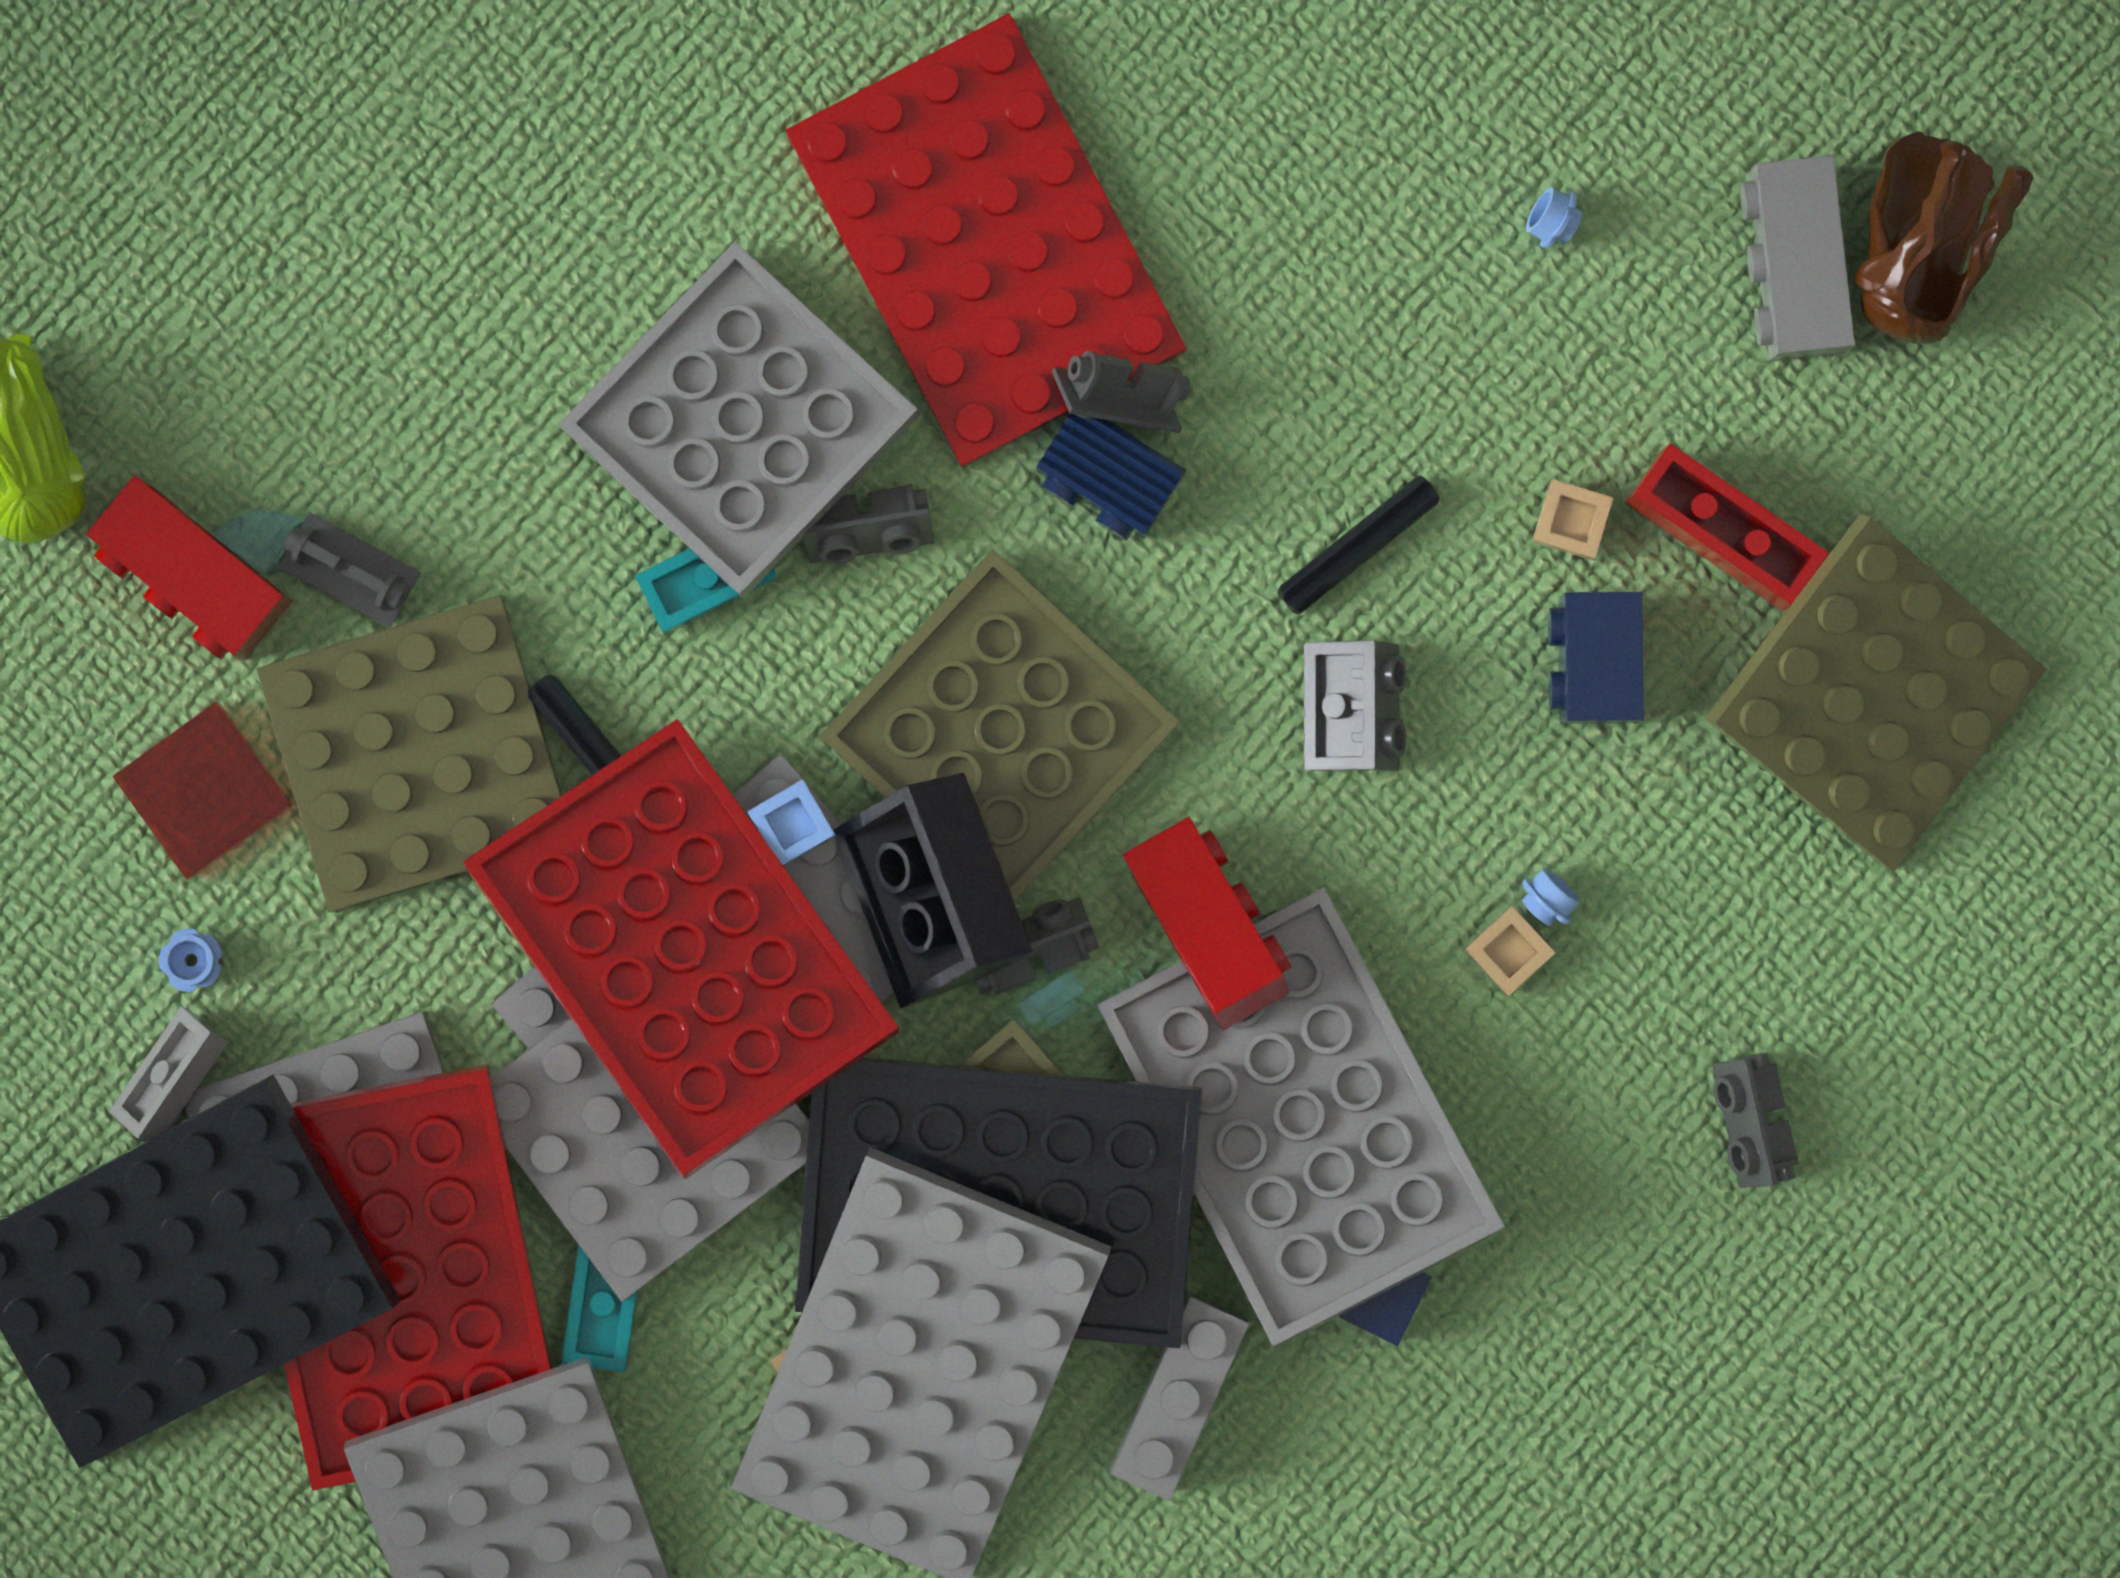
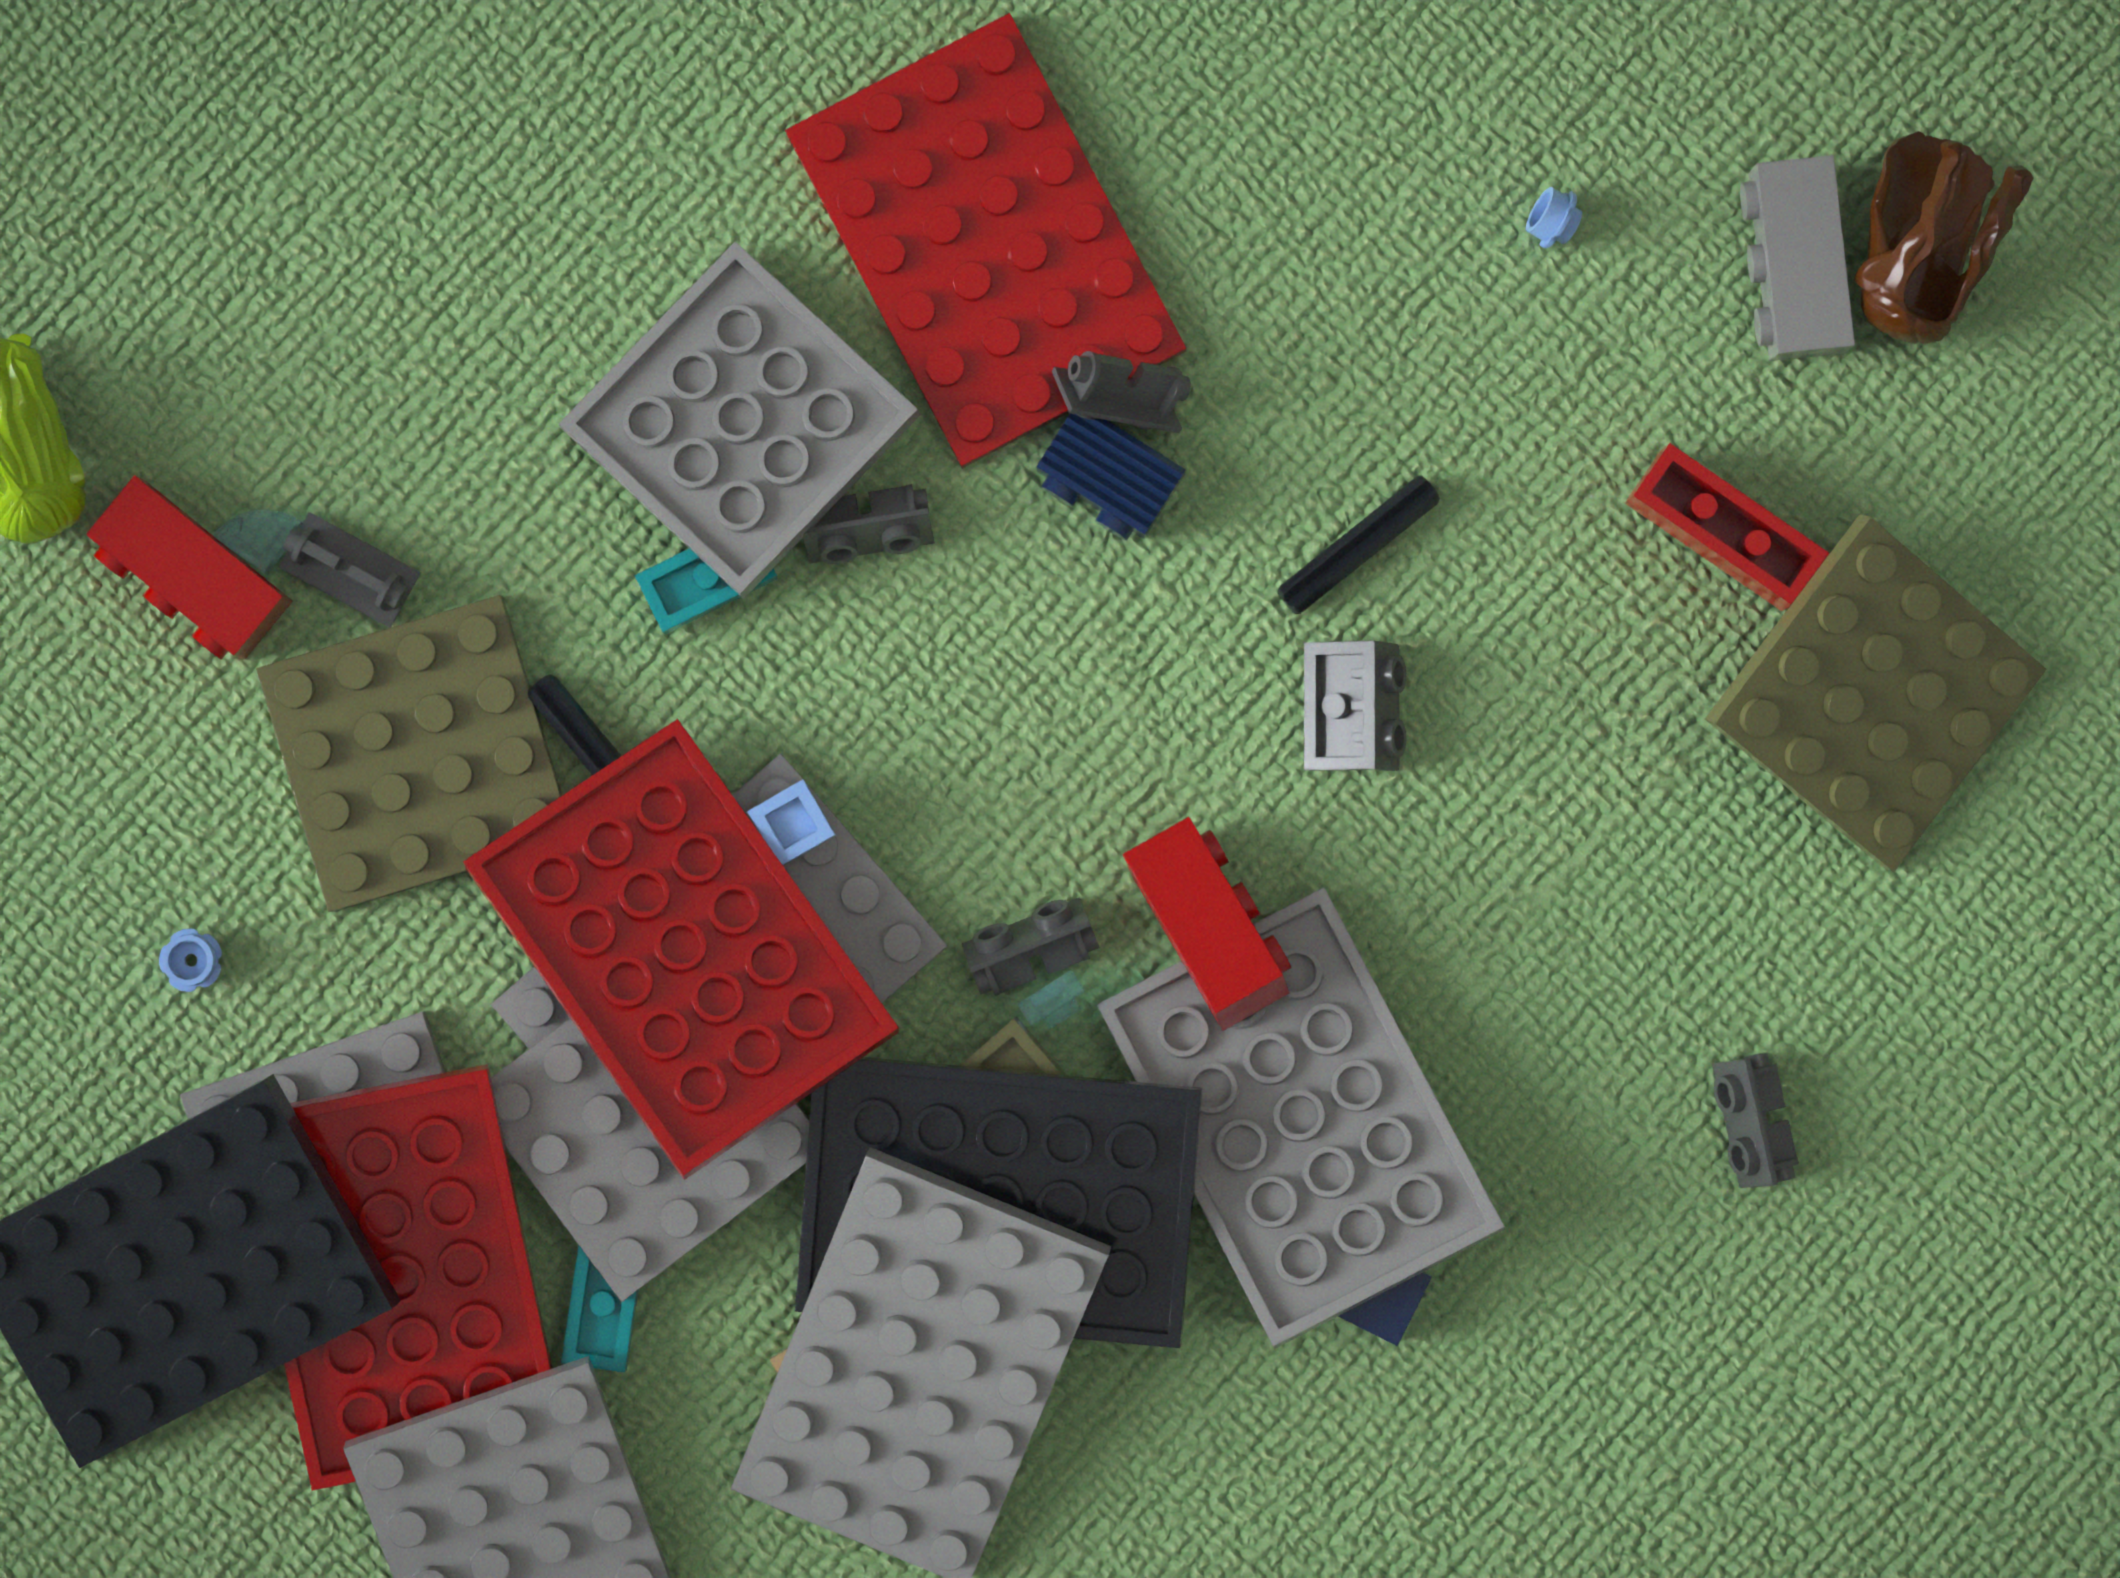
light grey plate [109,1006,228,1142] -> none
clear red tile [112,702,294,880] -> none
olive plate [819,549,1180,902] -> none
black slope [834,773,1033,1009] -> none
light grey brick [1110,1291,1249,1501] -> none
tan plate [1463,906,1555,996] -> none
light blue plate [1522,867,1581,926] -> none
tan plate [1532,479,1613,561] -> none
dark blue brick [1548,592,1644,724] -> none

